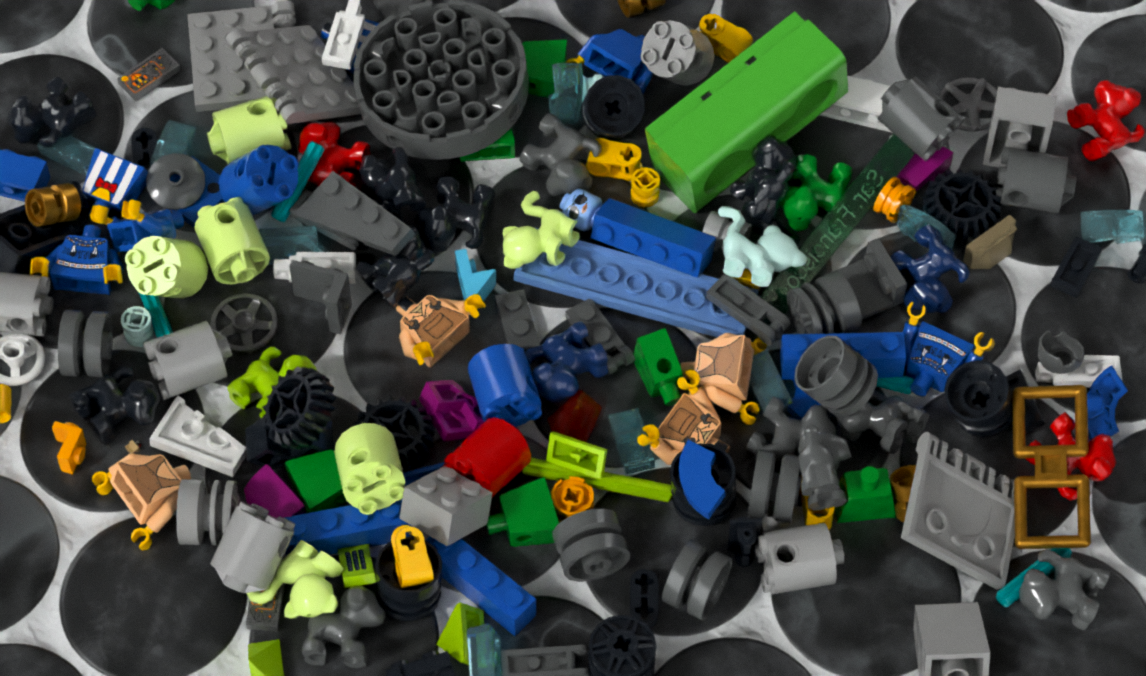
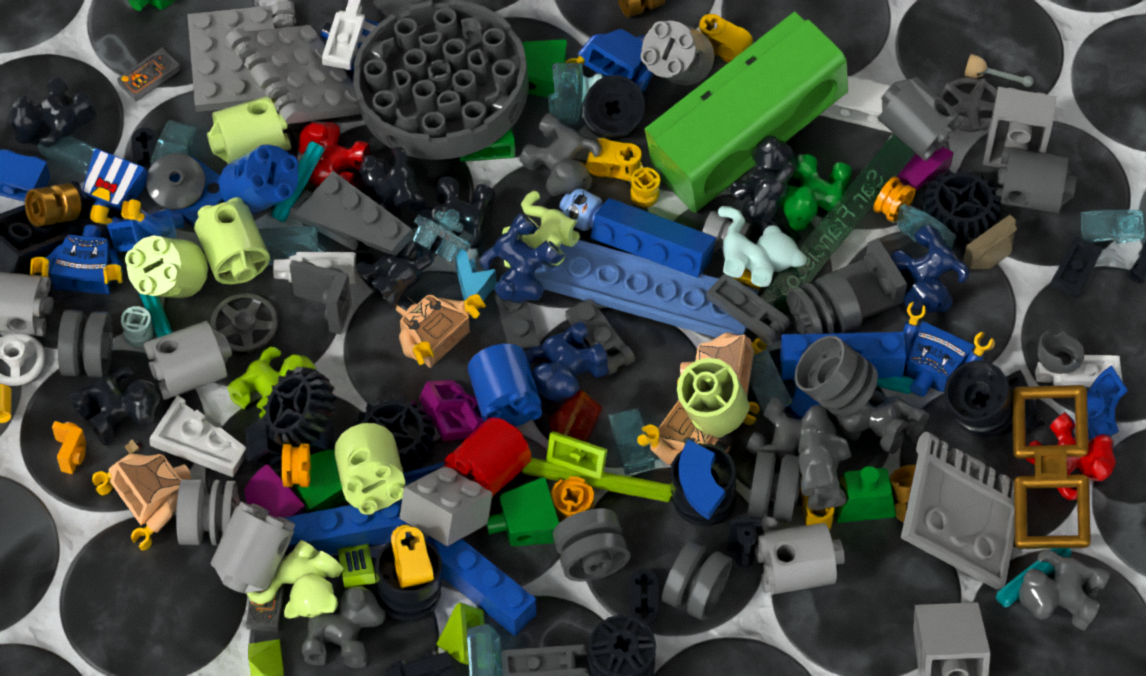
green torso [633,328,683,407] -> none
red animal [1067,80,1145,162] -> none
none -> light orange wheel [282,444,311,487]
none -> clear light blue hips [413,209,471,262]
none -> dark blue animal [480,213,565,304]
none -> yellowish green cylinder [677,358,750,438]
none -> hinge [964,54,1034,87]

